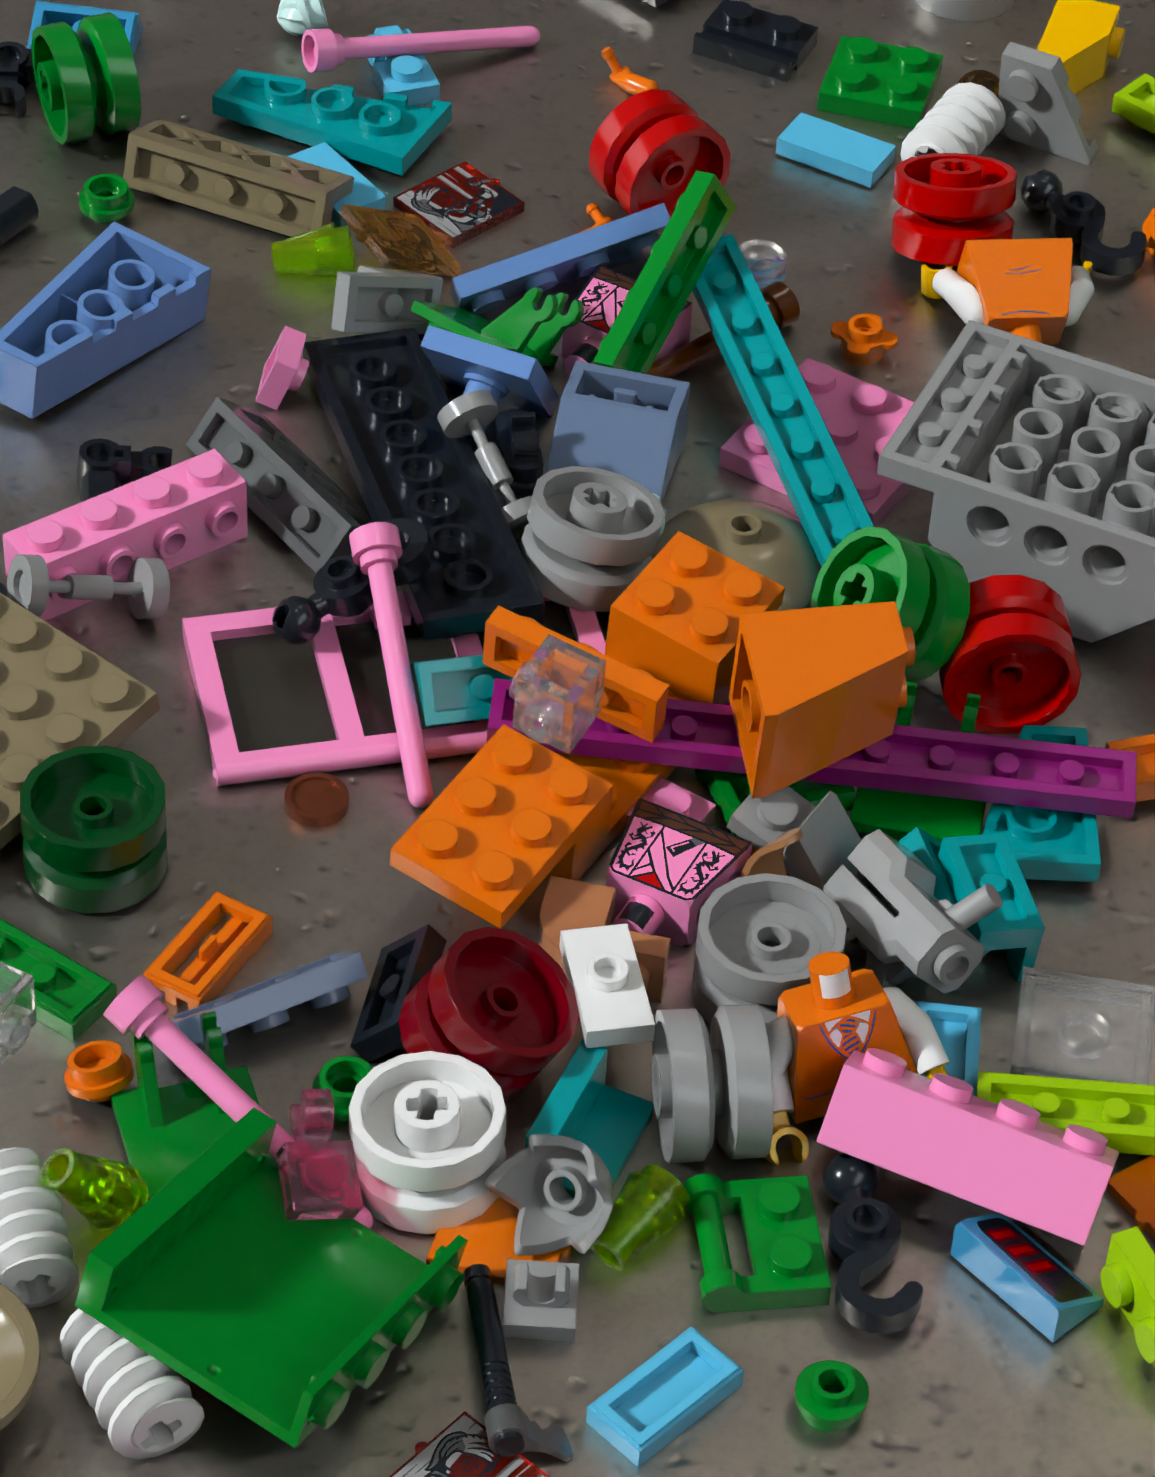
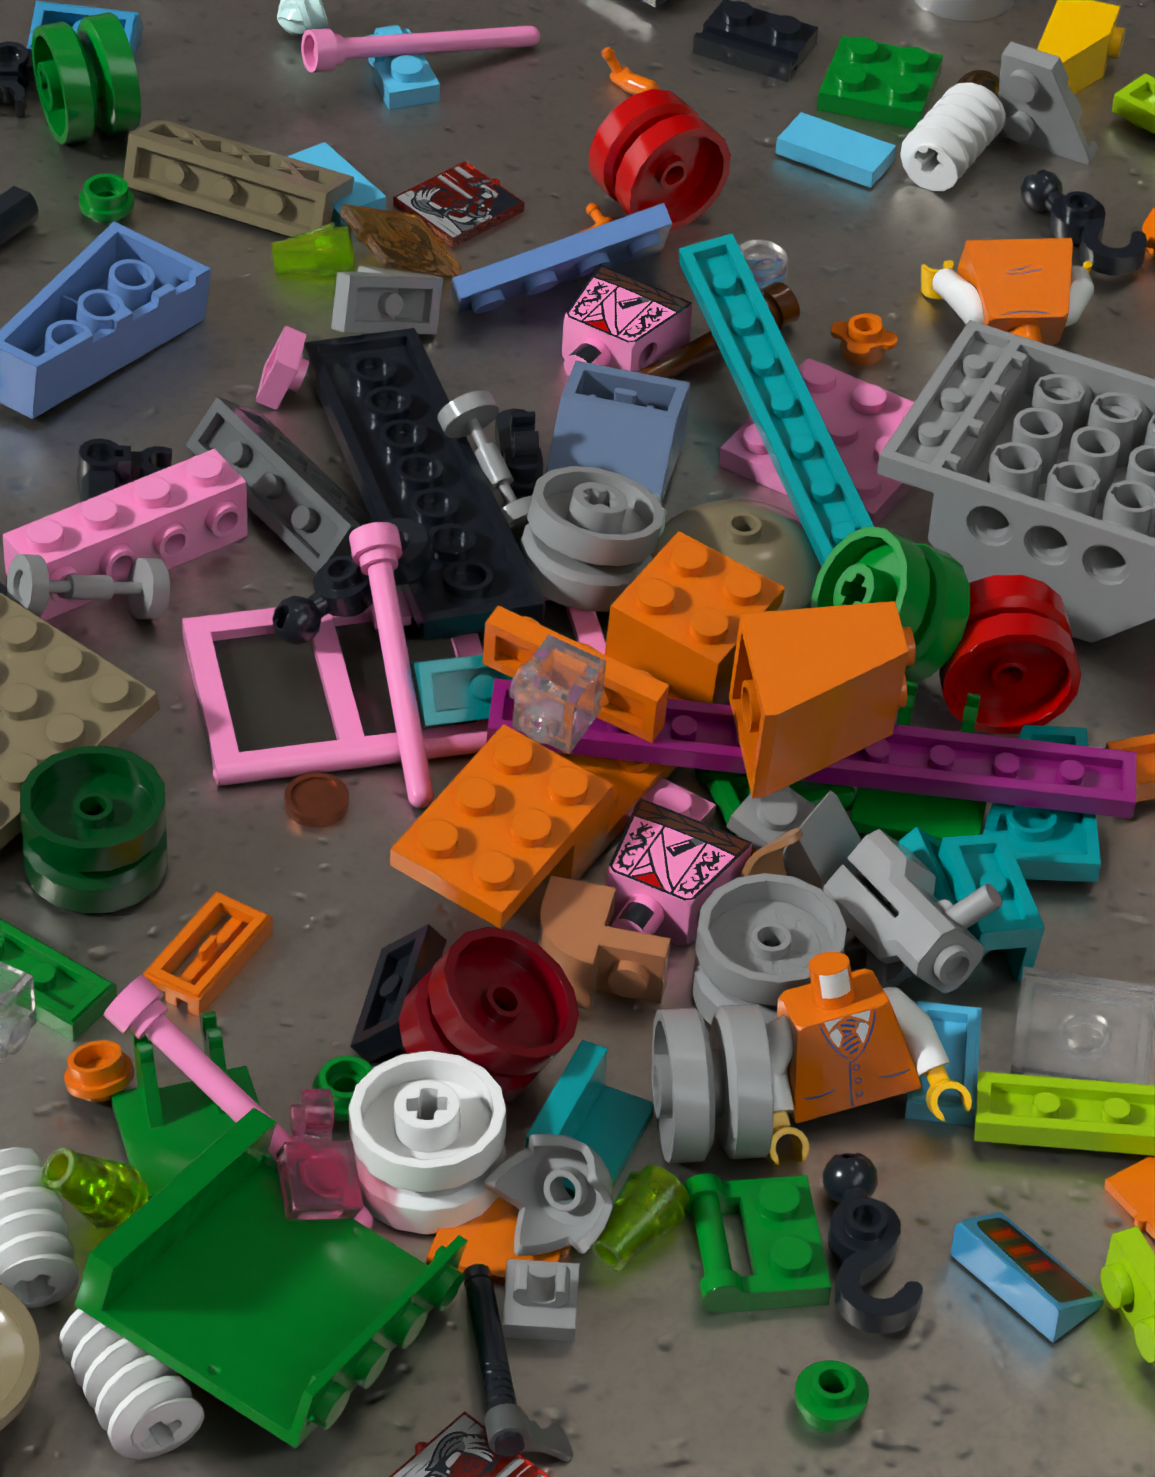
sand blue plate [168,952,368,1052] -> none
teal wing [212,69,452,176] -> none
green plate [410,287,584,367] -> none
medium blue tile [420,325,559,443] -> none
white plate [559,923,655,1048] -> none
medium azure tile [586,1326,744,1468] -> none
green plate [593,170,737,374] -> none
bright pink brick [816,1048,1120,1246] -> none
red wheel [891,153,1017,266] -> none

